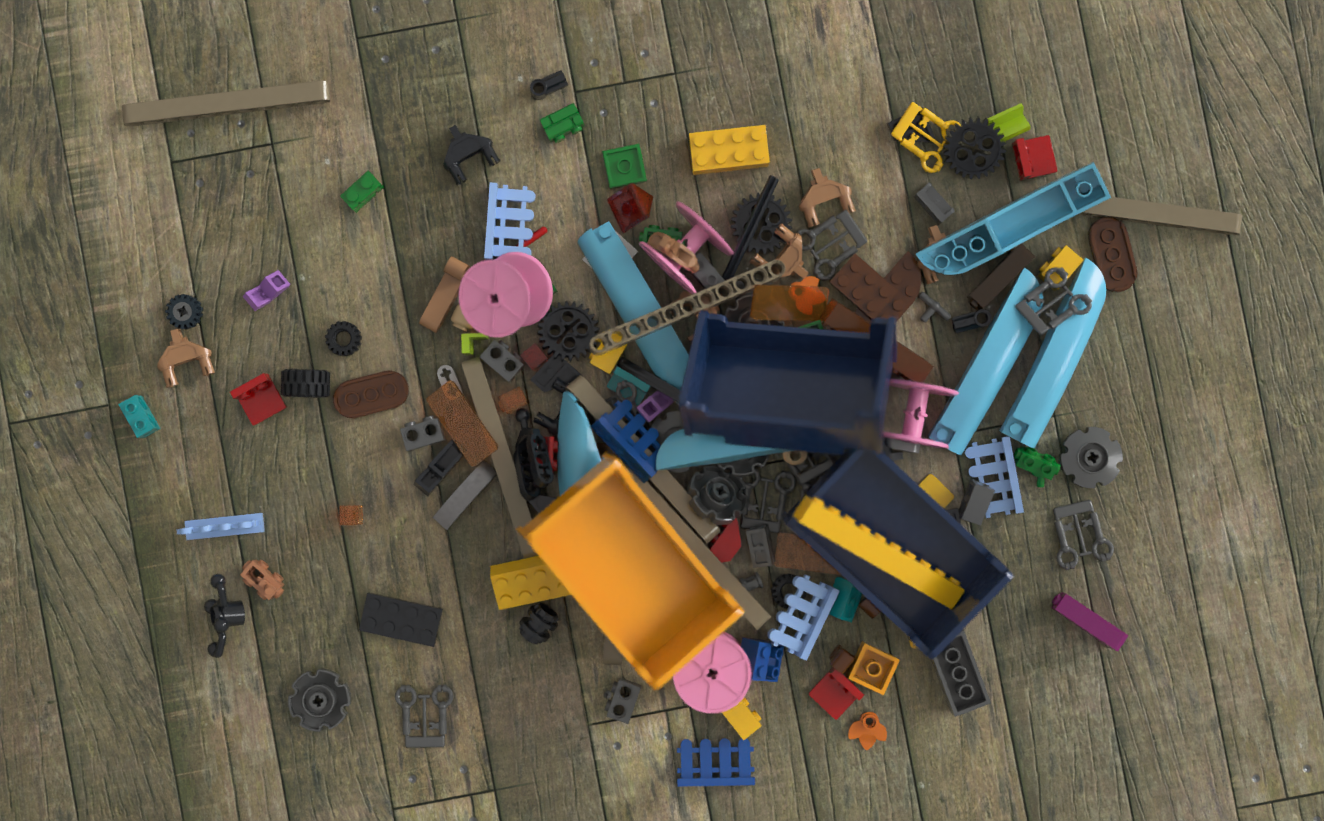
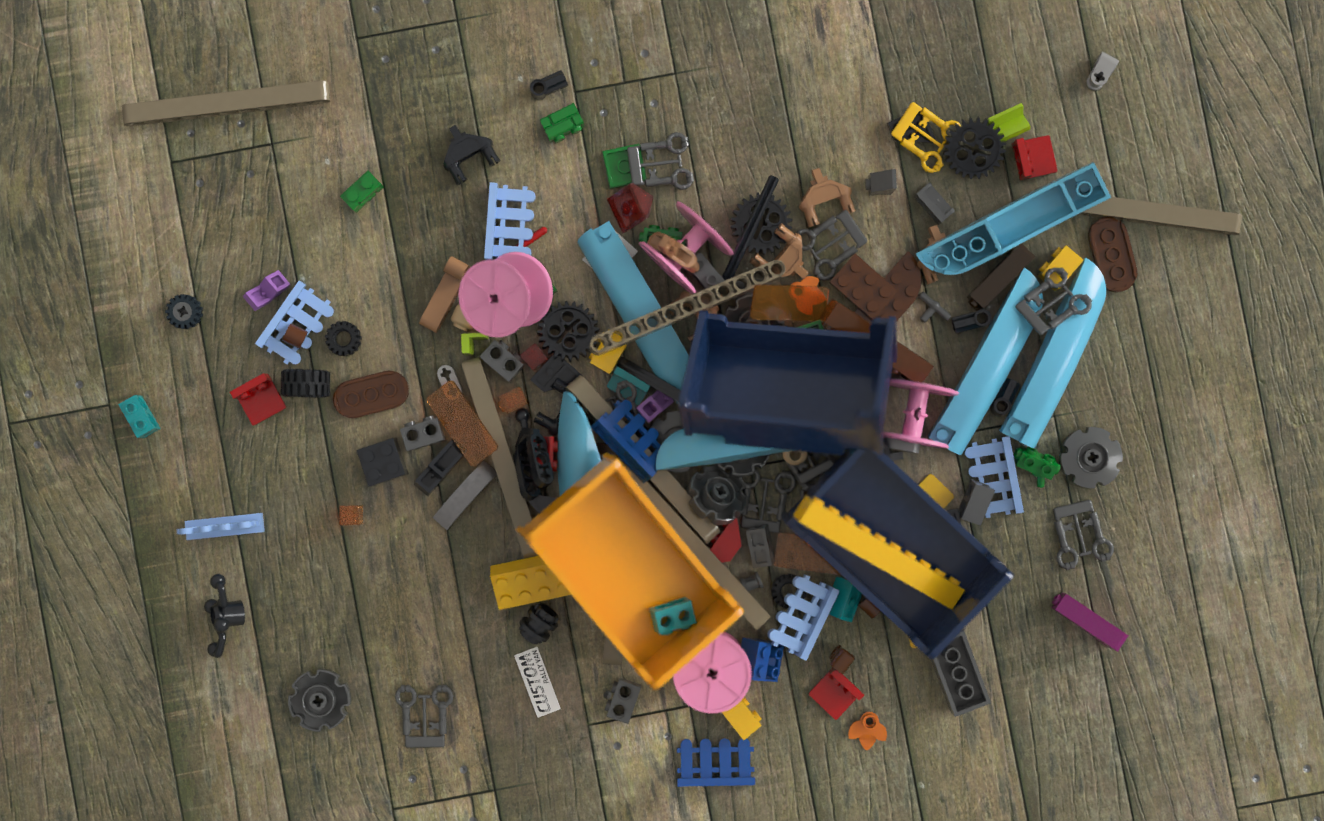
medium nougat connector [157,329,215,388] -> none
nougat brick [240,559,285,600] -> none
black plate [359,592,443,647] -> none
yellow brick [689,125,770,175] -> none
light orange brick [846,641,900,695] -> none
none -> light blue fence [255,280,334,365]
none -> reddish brown brick [282,323,308,349]
none -> black brick [356,438,408,487]
none -> white sticker [514,647,561,718]
none -> dark grey piece [627,132,694,190]
none -> teal brick [649,597,696,635]
none -> dark grey slope [865,169,897,195]
none -> black piece [990,378,1021,416]
none -> light grey piece [1086,51,1119,91]

